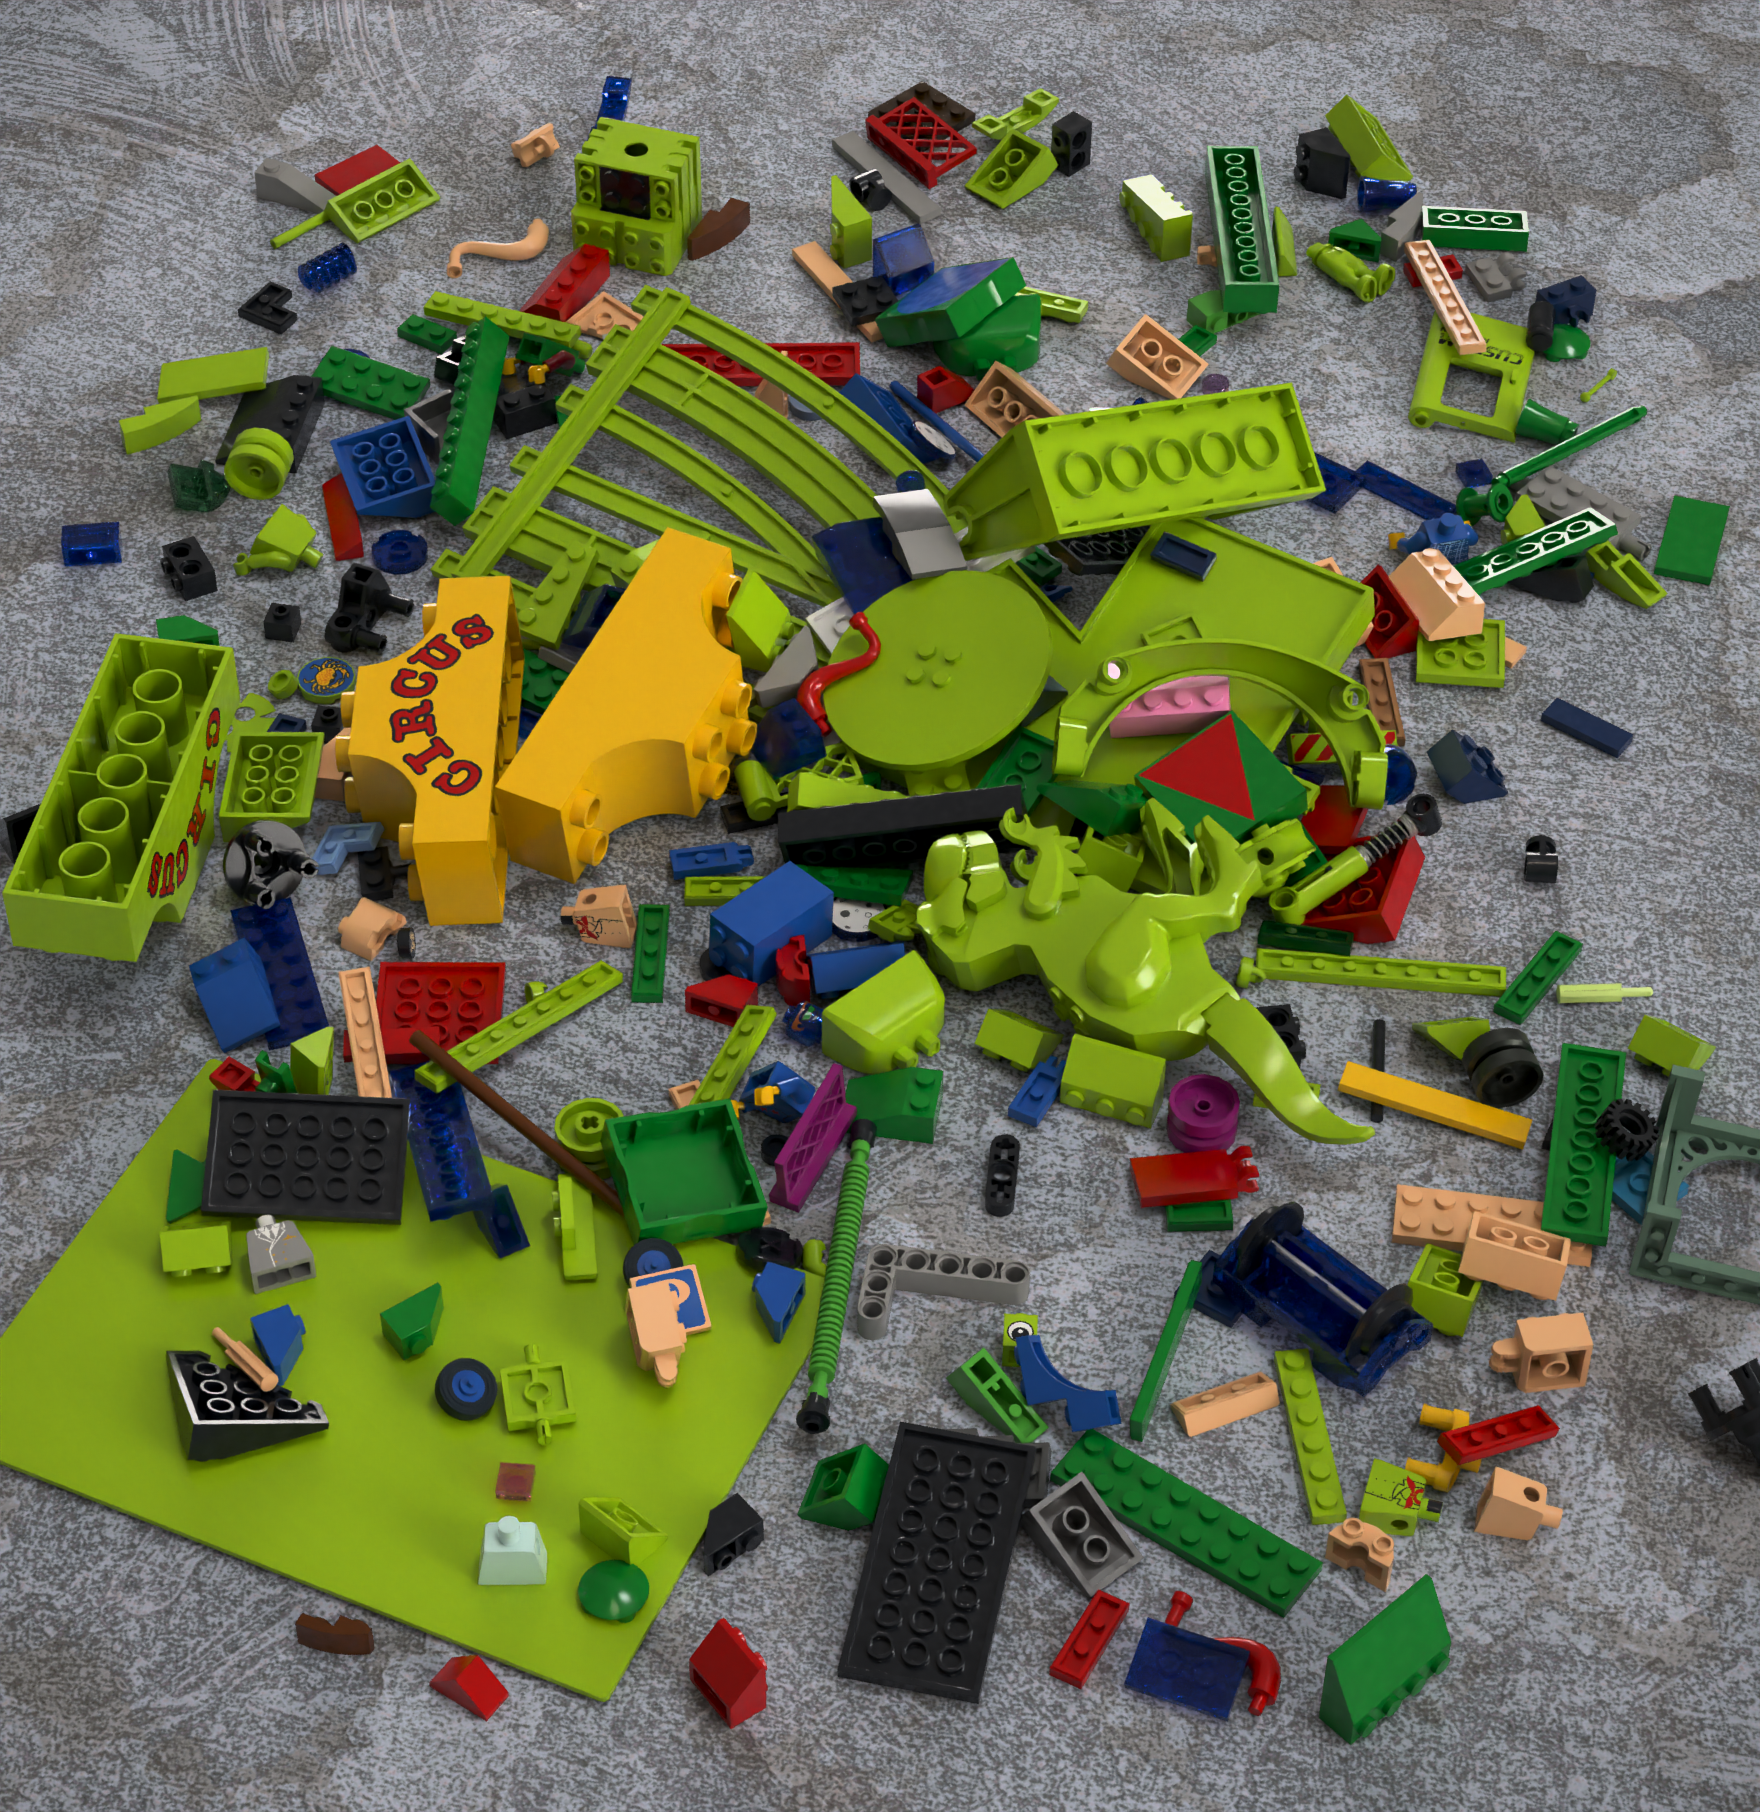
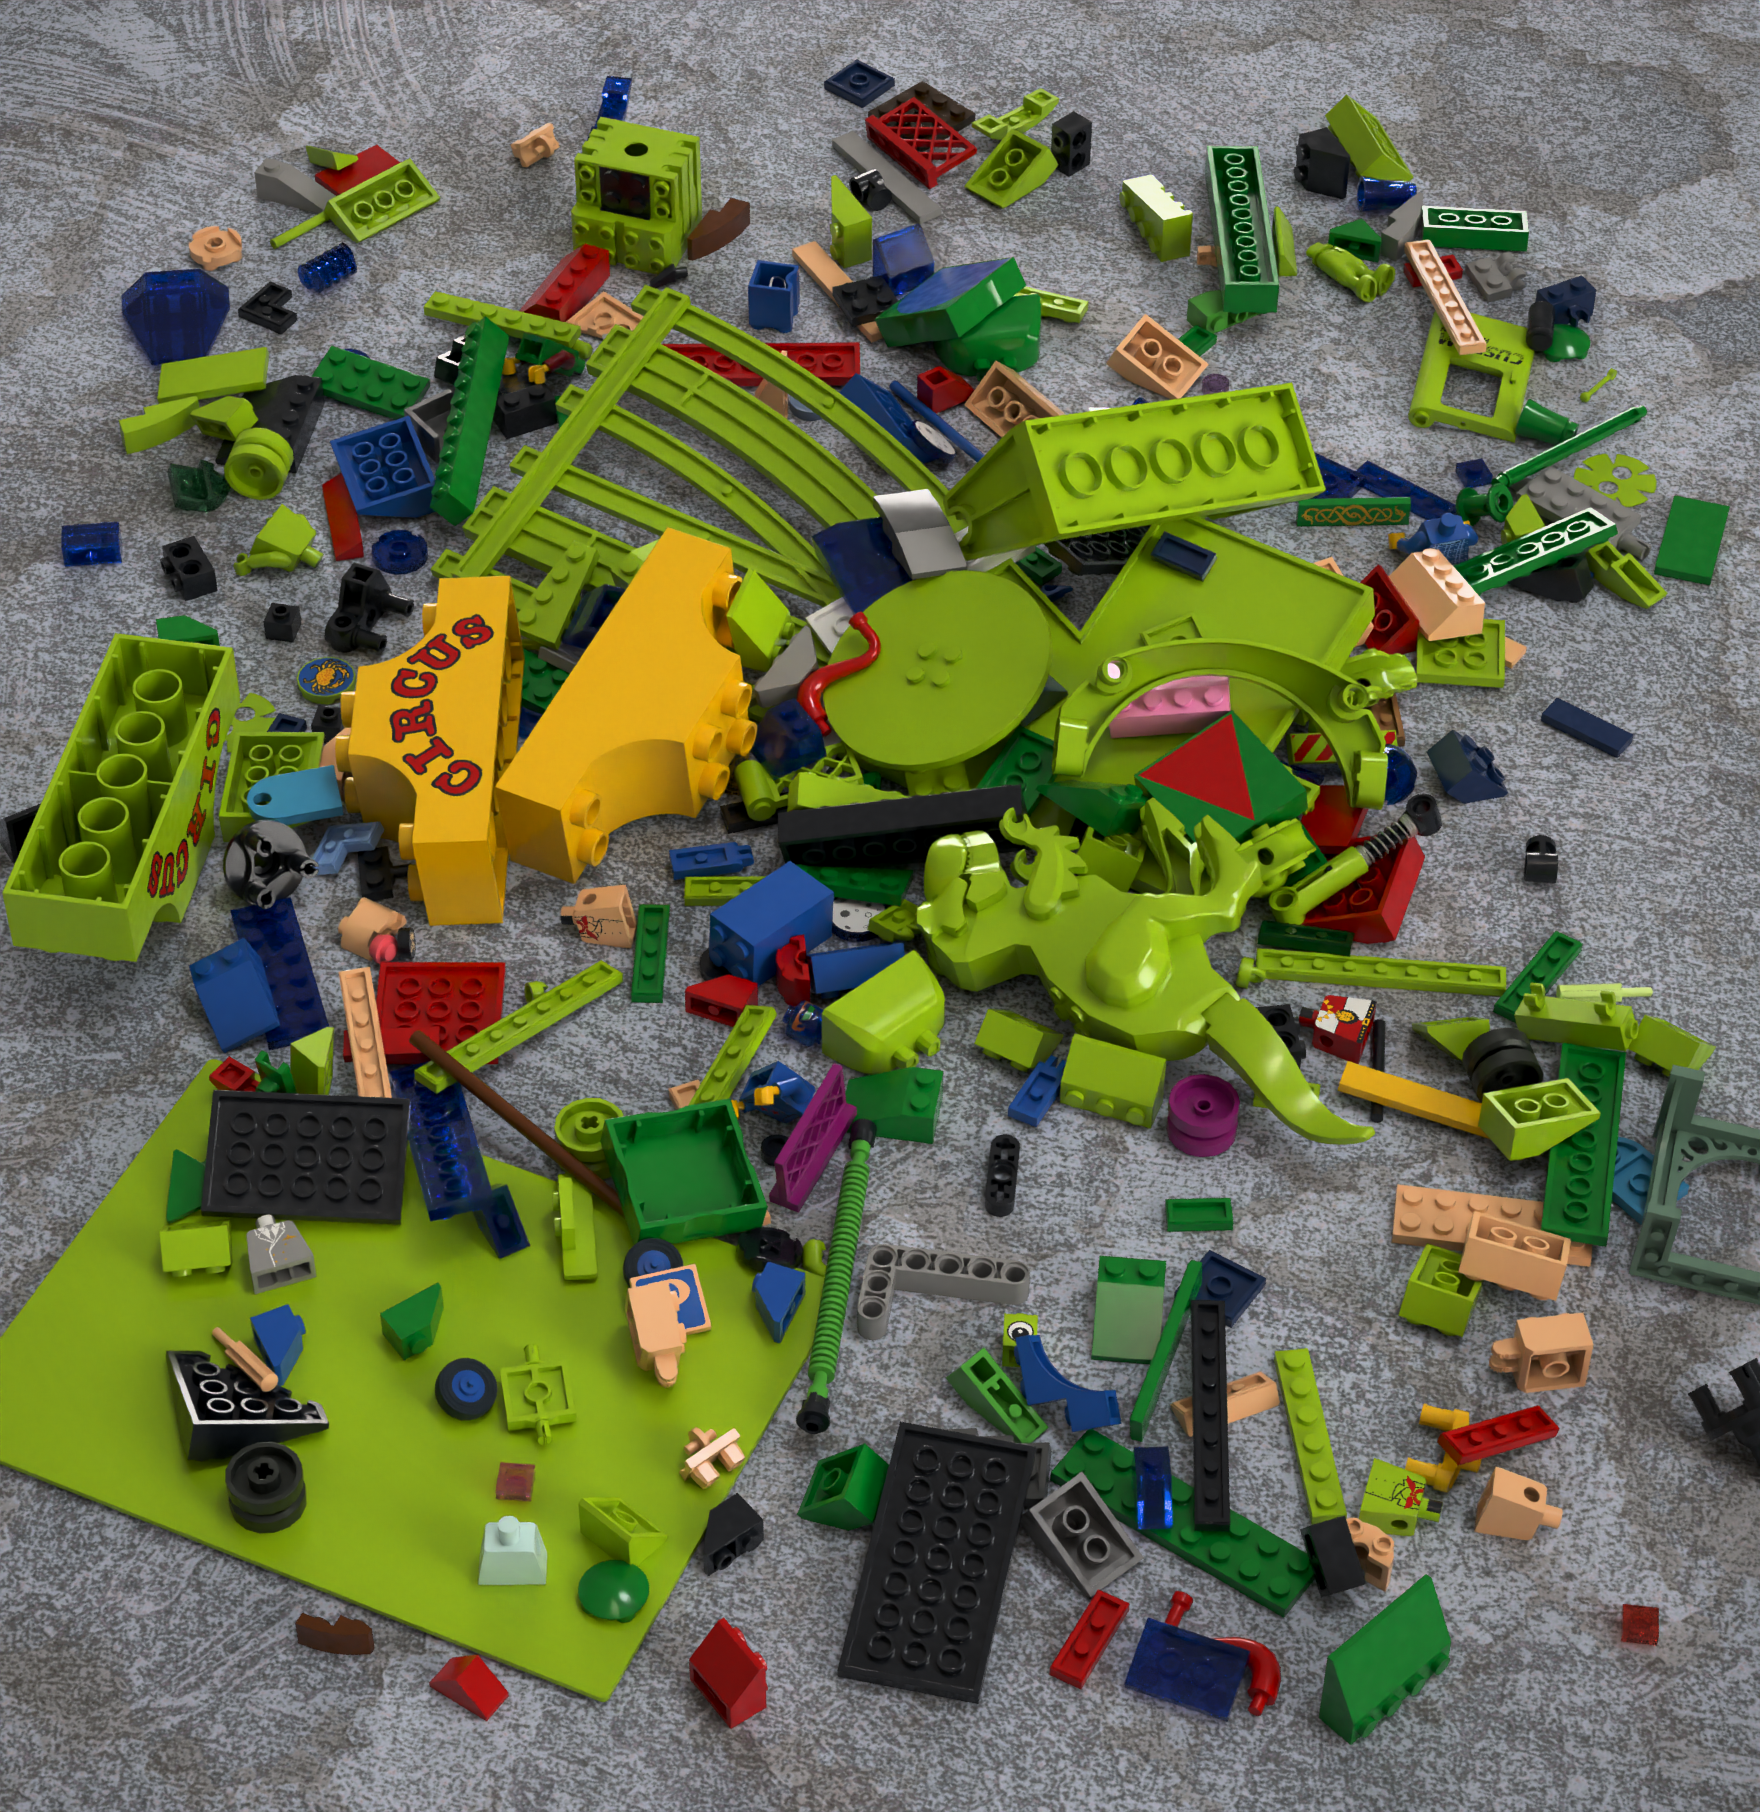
lime tile [268,670,298,699] -> none
green plate [397,314,457,355] -> none
light nougat animal [447,218,549,278] -> none
tile [896,470,926,493] -> none
red tile [1130,1146,1259,1208] -> none
clear blue piece [1213,1202,1433,1397] -> none
black tyre [1595,1099,1659,1161] -> none
none -> clear blue wedge [121,268,230,365]
none -> light nougat plate [189,226,242,271]
none -> lime slope [189,396,259,441]
none -> pearl dark grey wheel [225,1442,306,1533]
none -> dark azure tile [247,765,344,825]
none -> lime slope [306,145,358,170]
none -> coral plate [369,934,398,964]
none -> black bar [649,264,688,289]
none -> light nougat hips [679,1427,745,1489]
none -> blue piece [748,260,800,333]
none -> dark blue tile [824,59,895,108]
none -> green slope [1091,1256,1166,1364]
none -> clear blue slope [1132,1446,1173,1530]
none -> black tile [1190,1300,1230,1532]
none -> green tile [1296,497,1411,527]
none -> torso [1299,995,1377,1064]
none -> black hinge [1300,1515,1366,1598]
none -> lime piece [1339,648,1417,707]
none -> lime slope [1478,1078,1601,1161]
none -> lime brick [1514,982,1639,1051]
none -> lime piece [1574,454,1657,507]
none -> clear red plate [1621,1604,1659,1646]

